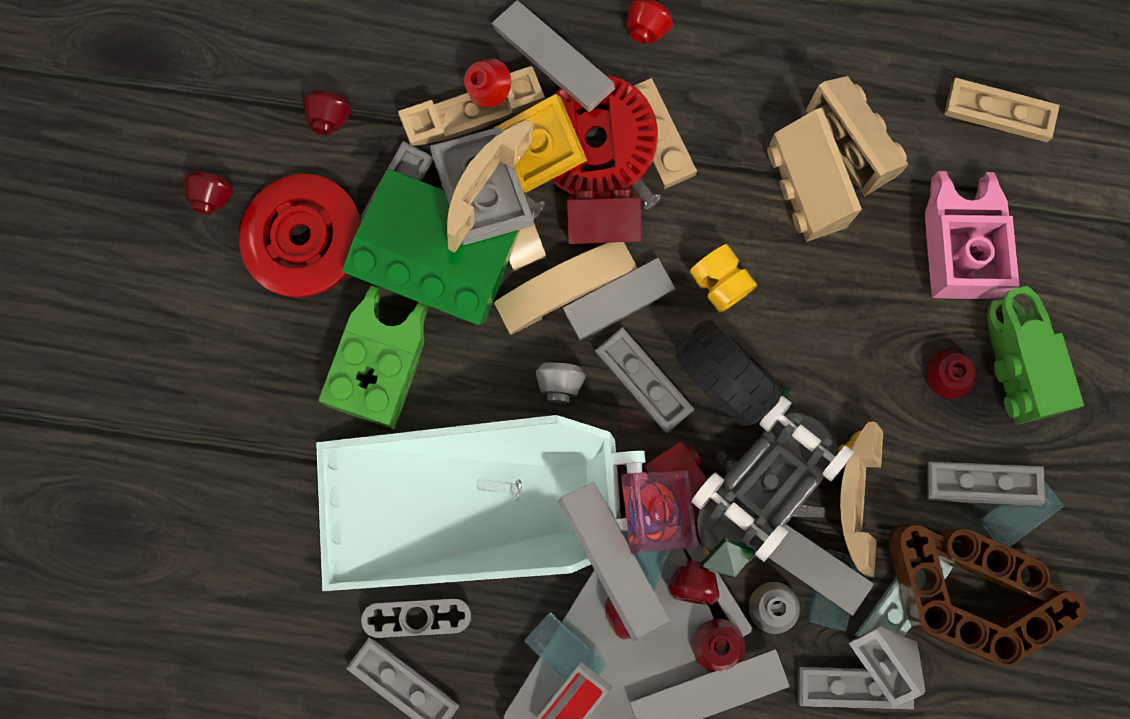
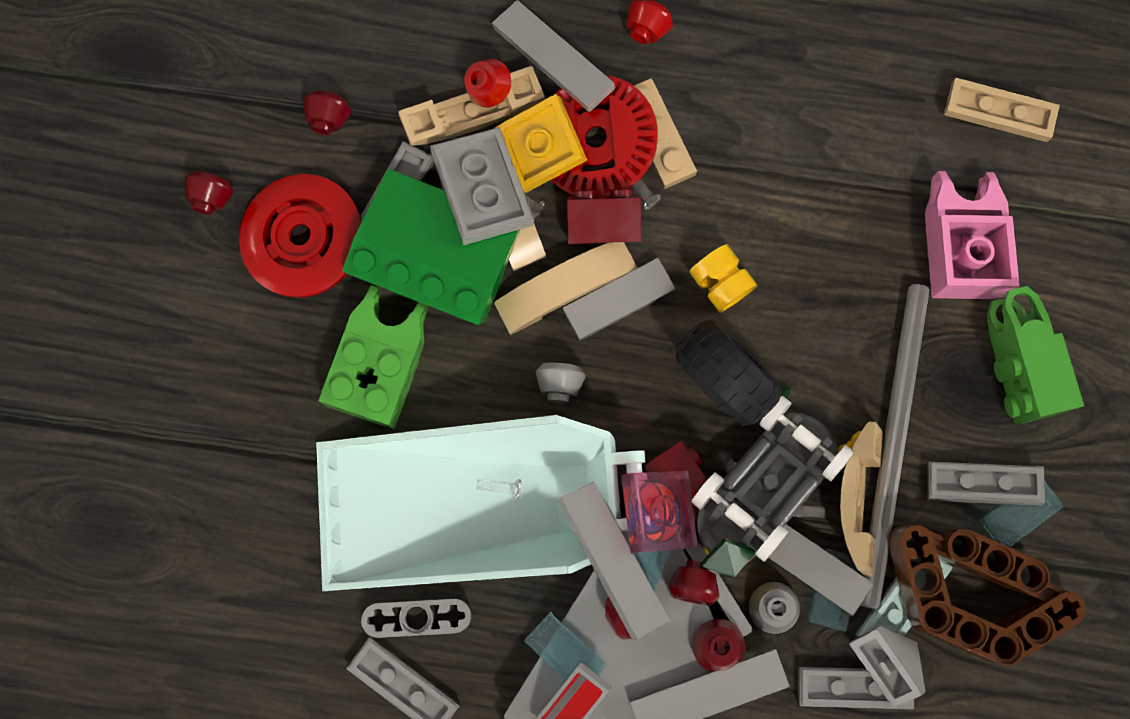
tan slope [447,120,534,253] -> none
light grey tile [595,327,695,434] -> none
tan slope [767,108,862,242] -> none
tan slope [806,76,908,197] -> none
dark red cone [926,350,977,399] -> none
none -> light grey axle [860,284,930,609]

